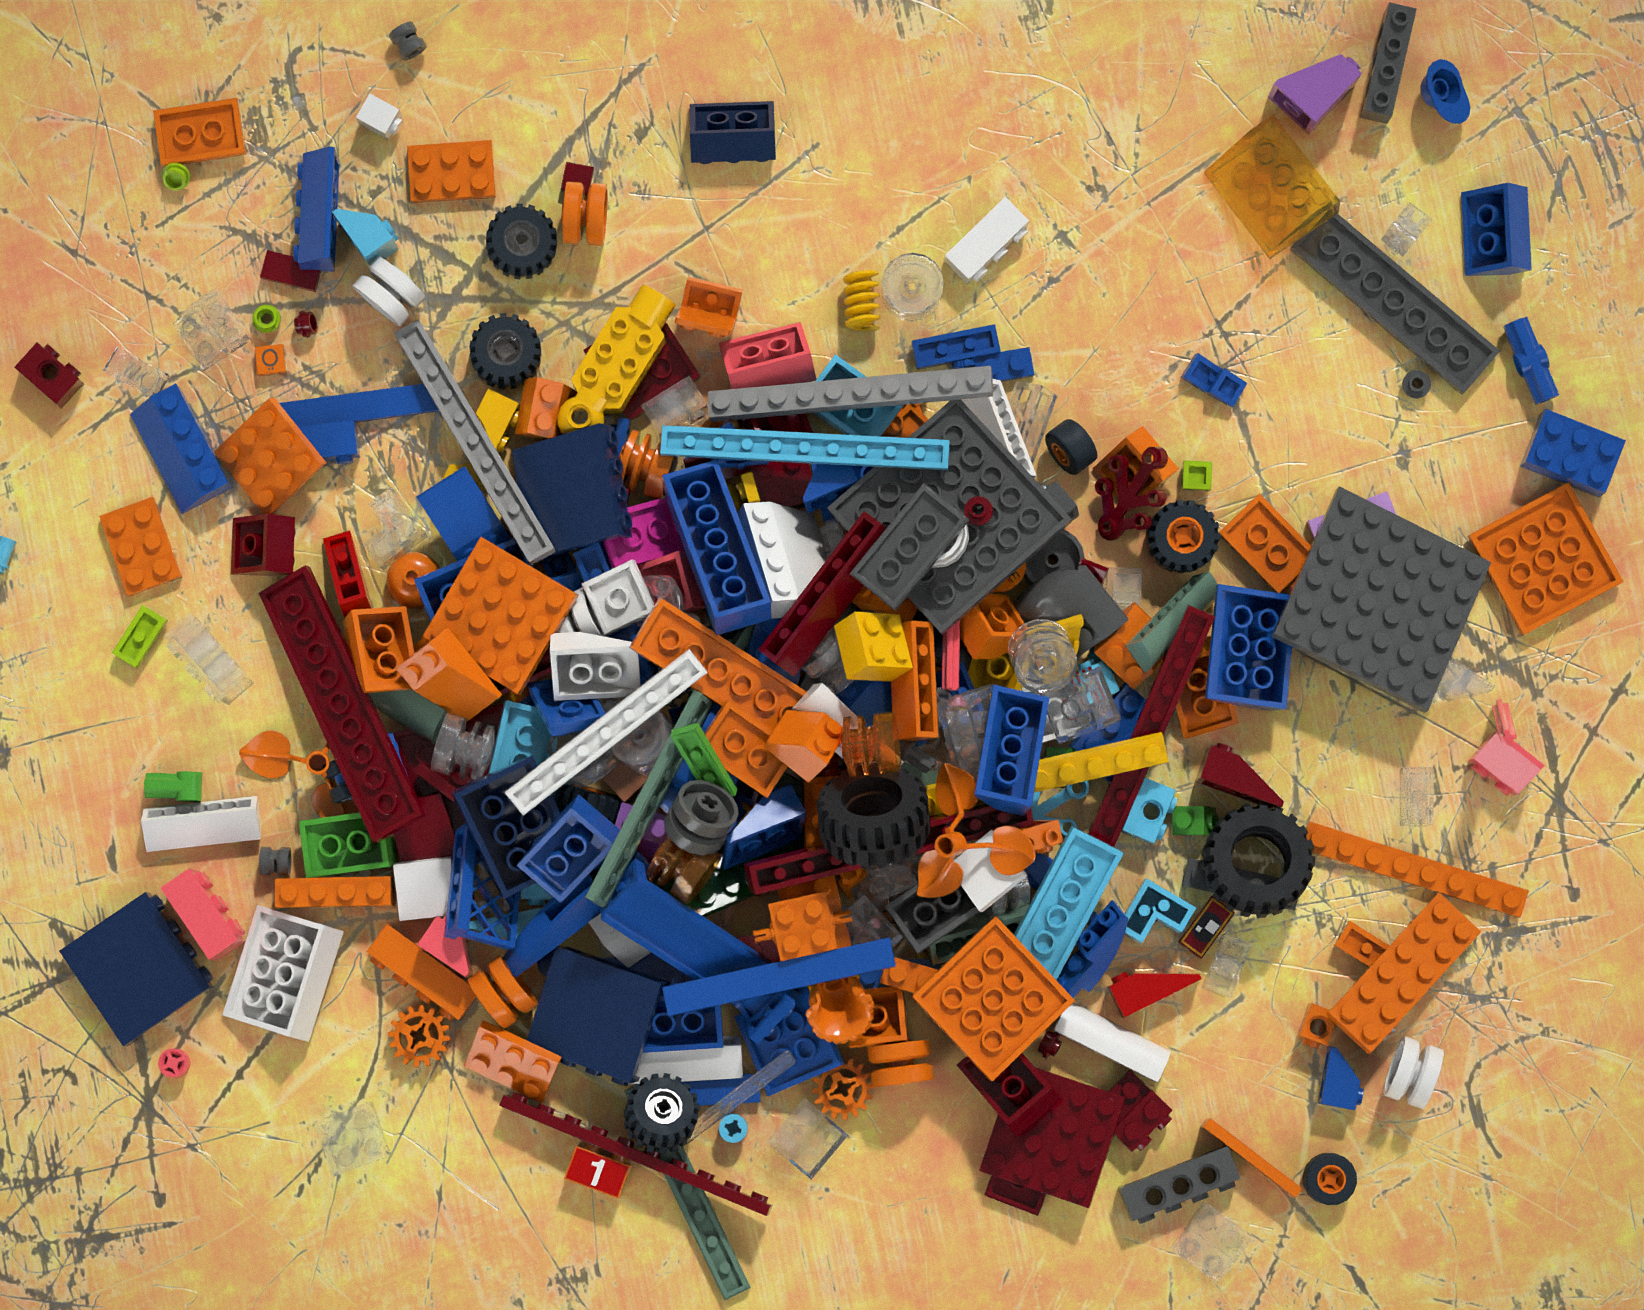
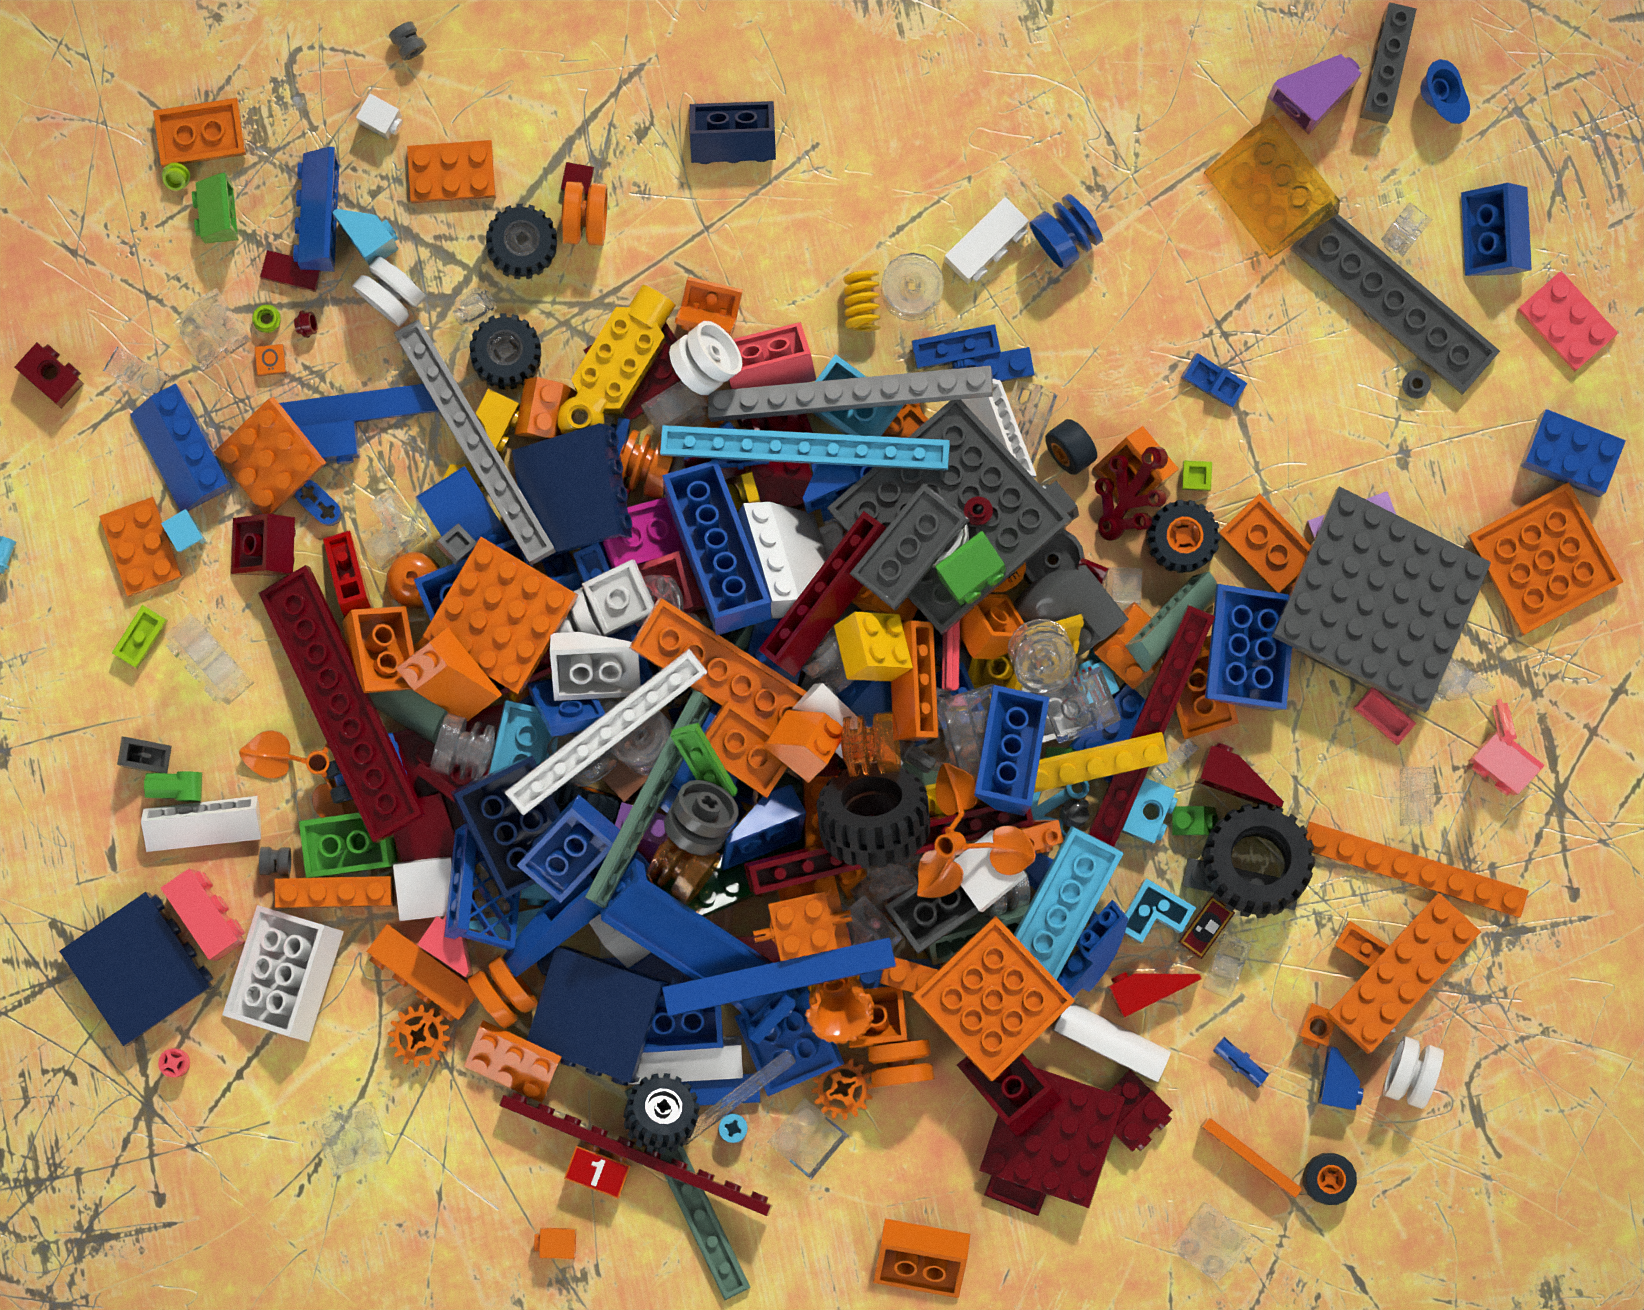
dark red plate [1037,1031,1062,1059] -> none
dark grey brick [1118,1146,1241,1224] -> none
blue piece [1503,317,1559,405] -> none
none -> dark grey slope [117,736,172,774]
none -> medium azure panel [161,509,207,552]
none -> bright green slope [192,173,238,244]
none -> blue beam [295,480,342,526]
none -> dark grey plate [436,523,477,565]
none -> clear head [453,287,497,329]
none -> orange brick [534,1228,577,1259]
none -> white wheel [669,321,743,395]
none -> orange slope [873,1219,971,1298]
none -> bright green slope [935,531,1006,606]
none -> blue wheel [1029,193,1103,270]
none -> dark grey tile [1059,800,1090,829]
none -> clear beam [1150,738,1199,783]
none -> blue pin [1213,1037,1269,1088]
none -> coral tile [1353,687,1417,746]
none -> coral plate [1518,271,1618,372]

